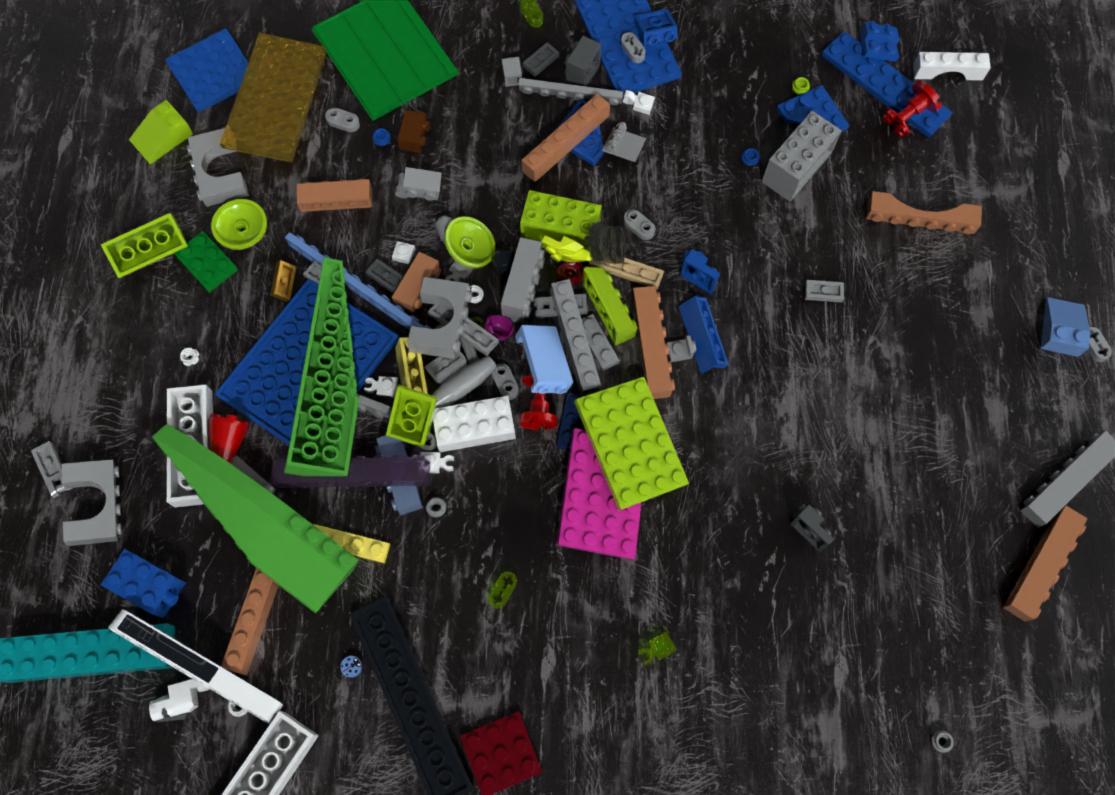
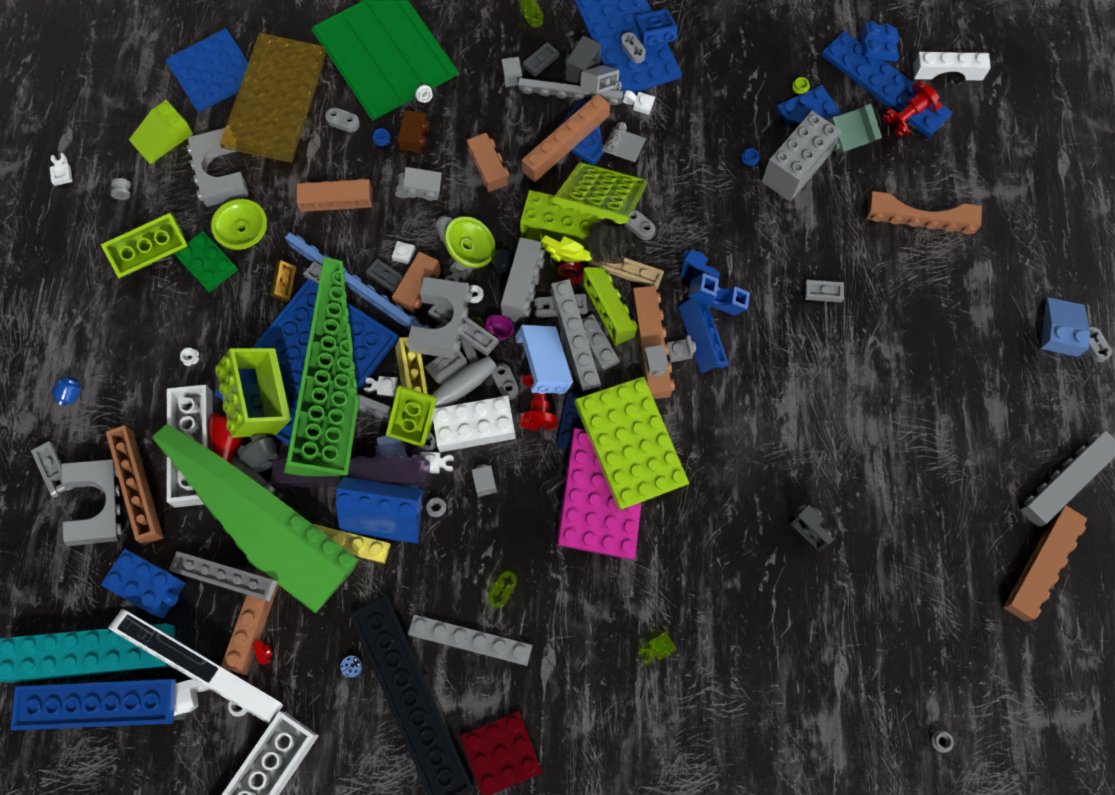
none -> blue plate [10,679,176,730]
none -> white plate [50,153,72,186]
none -> blue head [51,376,82,406]
none -> nougat brick [106,425,164,545]
none -> light grey wheel [111,178,131,200]
none -> light grey plate [169,552,277,602]
none -> lime hose [215,348,291,438]
none -> dark grey cone [237,433,278,472]
none -> red plate [252,640,272,665]
none -> blue slope [336,477,423,544]
none -> light grey plate [408,615,532,666]
none -> white plate [415,85,433,103]
none -> nougat brick [467,133,509,192]
none -> light grey brick [472,464,497,497]
none -> lime plate [553,162,648,224]
none -> light grey hinge [580,65,621,94]
none -> light grey brick [644,345,669,377]
none -> blue arch [688,273,750,316]
none -> sand green panel [827,104,882,154]

